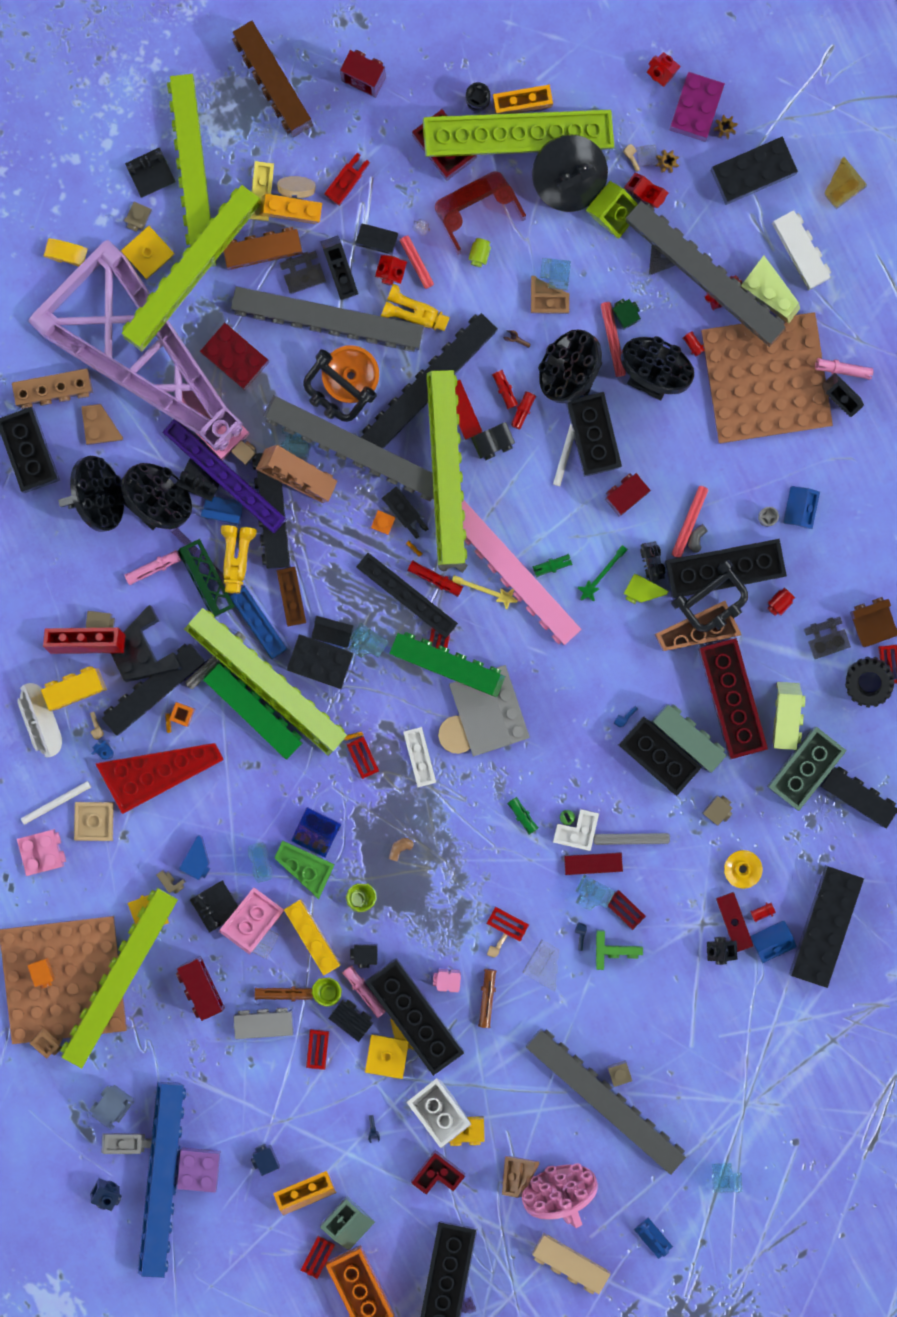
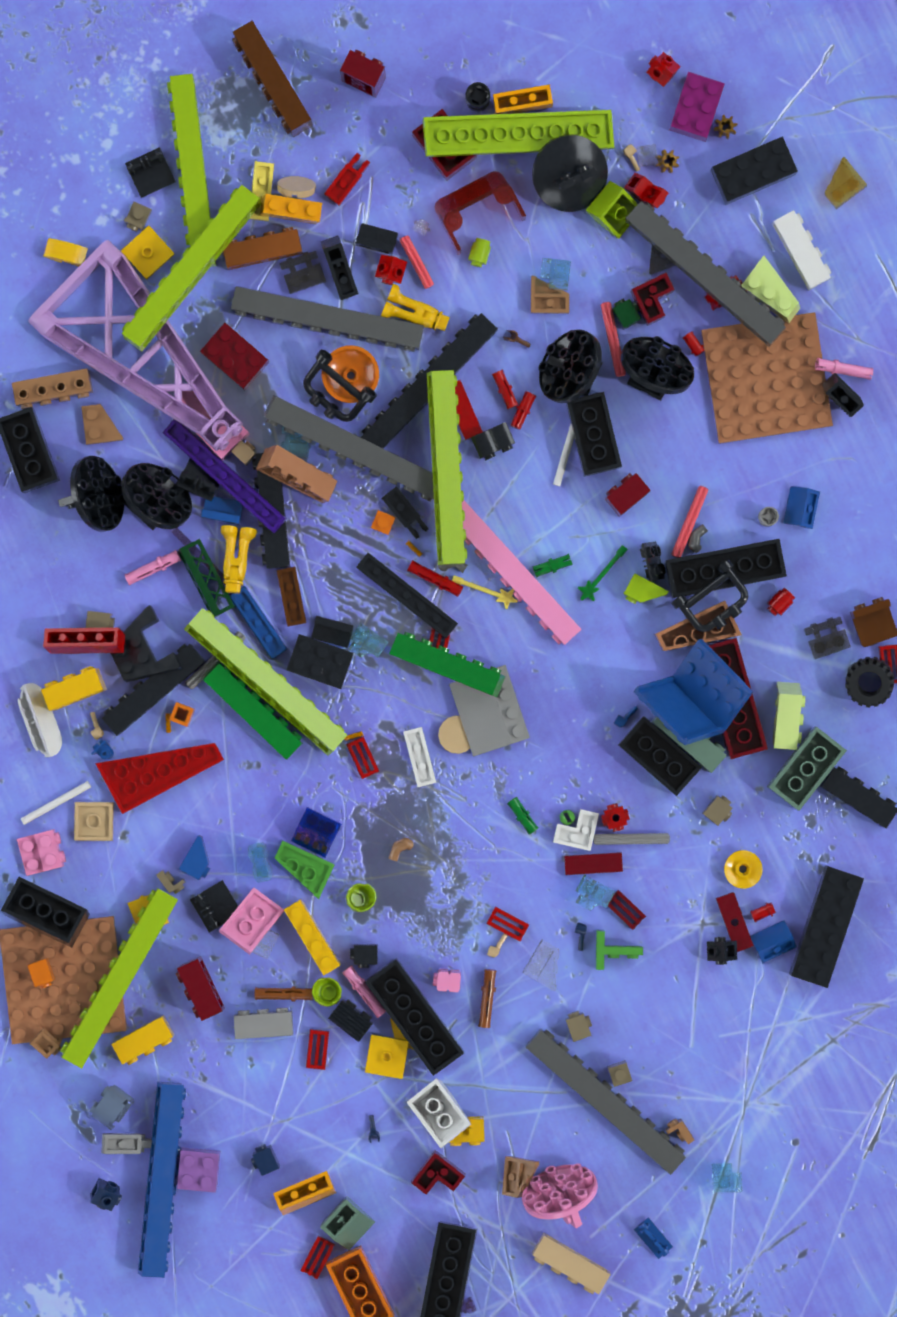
none -> black brick [1,877,90,948]
none -> yellow brick [111,1015,174,1065]
none -> dark tan brick [565,1011,592,1042]
none -> red brick [601,803,630,832]
none -> dark red brick [631,273,675,326]
none -> blue bracket [634,639,753,745]
none -> medium nougat bracket [665,1119,695,1144]

